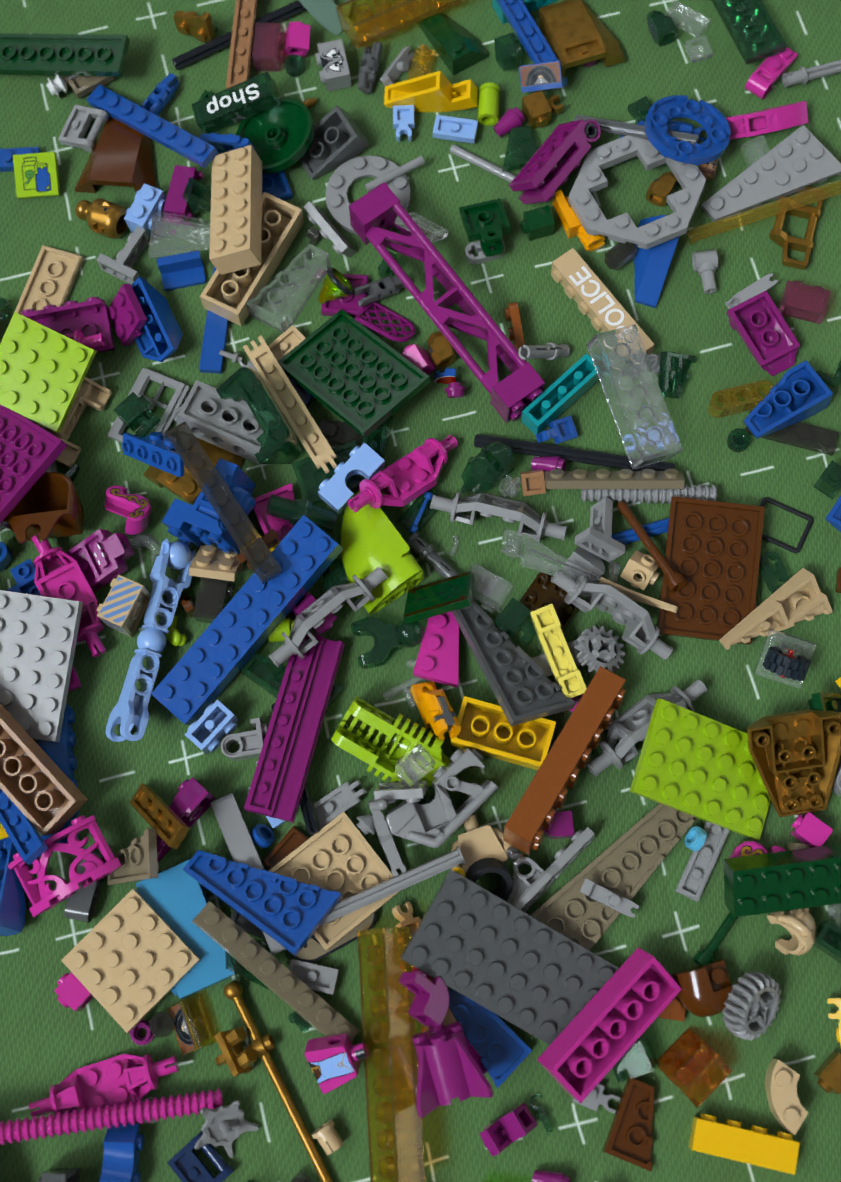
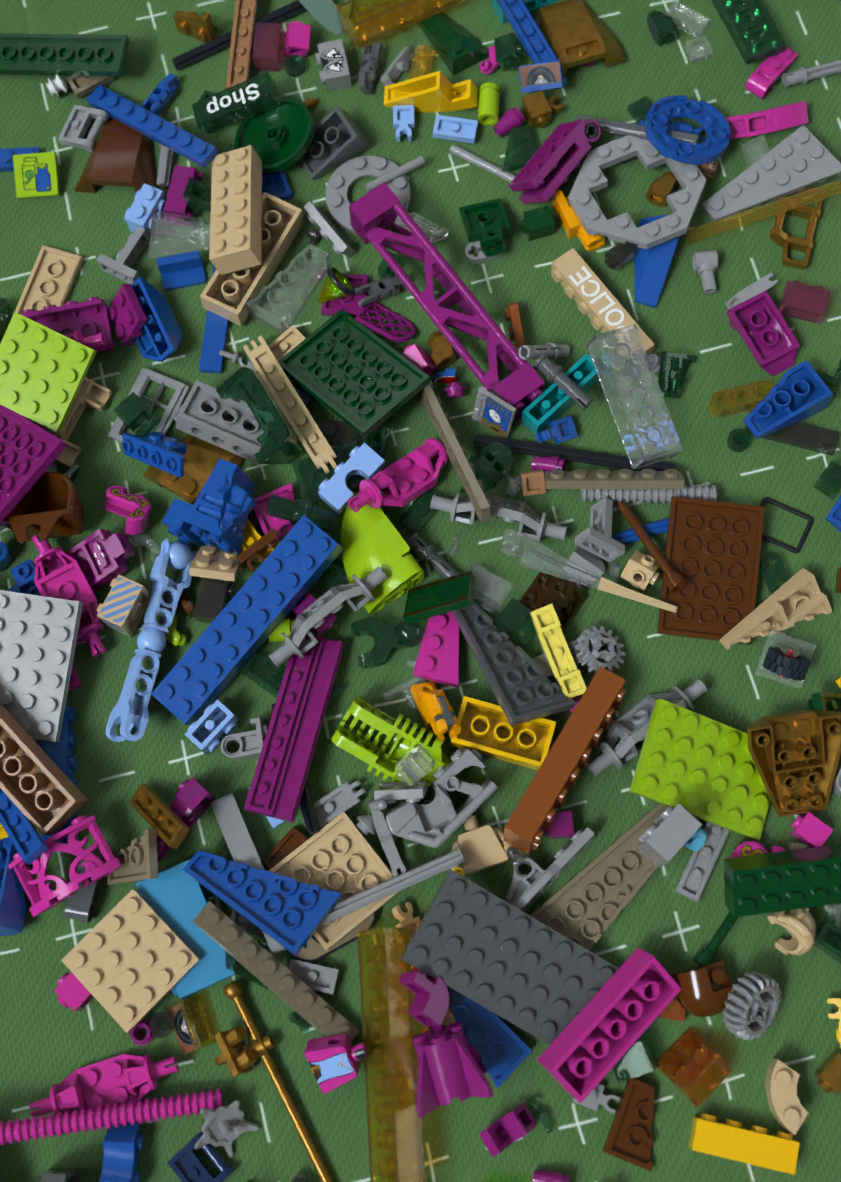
pearl gold piece [75,198,128,239] -> none
clear smoke plate [165,422,283,585] -> none
blue hinge [199,133,255,154] -> none
blue tile [250,824,275,848] -> none
tan bush [311,1119,344,1155] -> none
blue hinge [409,492,433,534] -> none
black tyre [465,858,513,901] -> none
light grey plate [551,569,673,660] -> none
light grey piece [580,879,639,918] -> none
none -> light grey axle [156,143,174,188]
none -> dark tan plate [418,381,493,523]
none -> piece [472,386,516,438]
none -> dark pink arm [479,46,500,74]
none -> dark grey pin [533,353,593,410]
none -> light grey brick [637,804,702,868]

